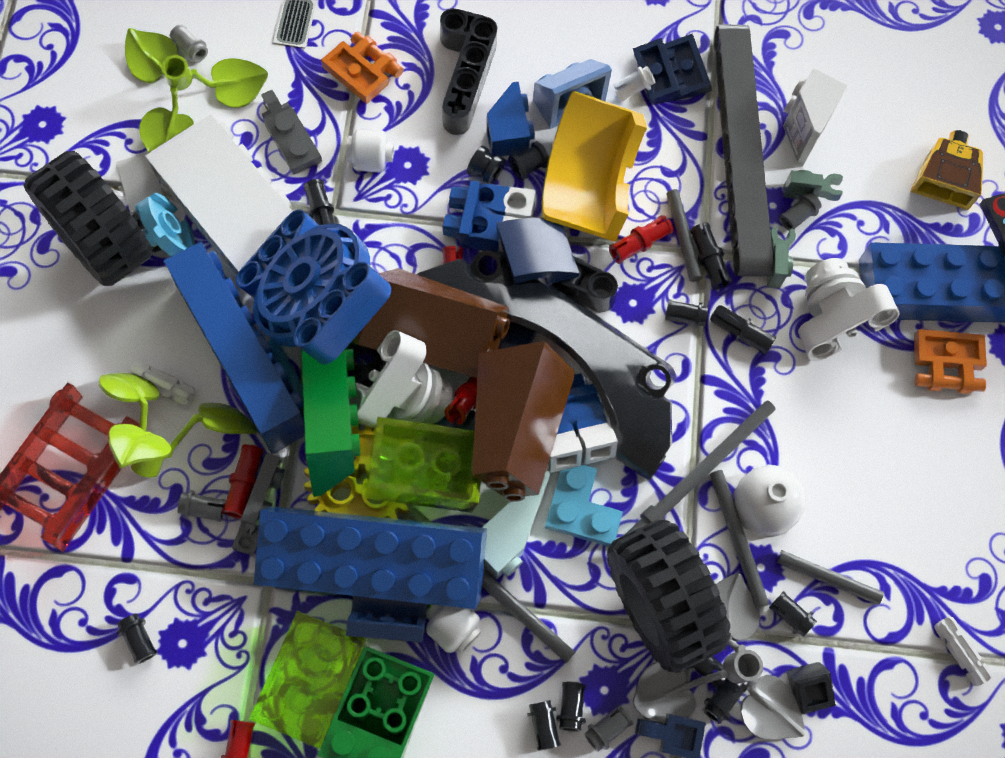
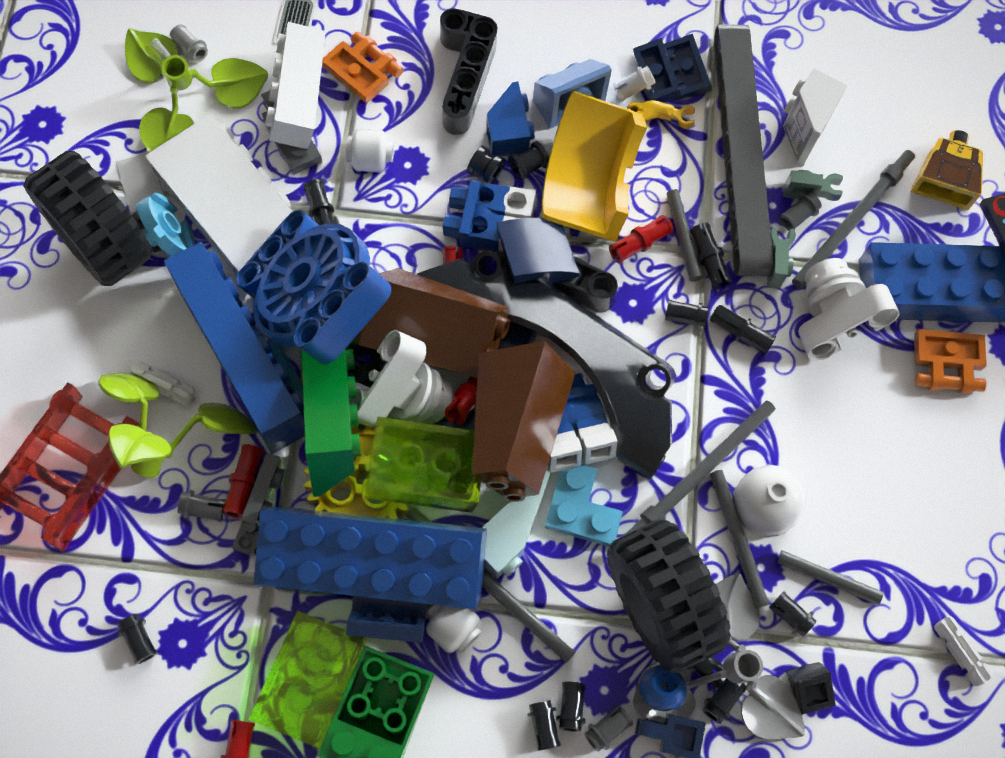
none -> white leg [150,39,171,60]
none -> white brick [265,22,326,149]
none -> yellow arm [627,100,695,129]
none -> blue plate [640,665,687,711]
none -> dark grey bar [792,150,915,289]

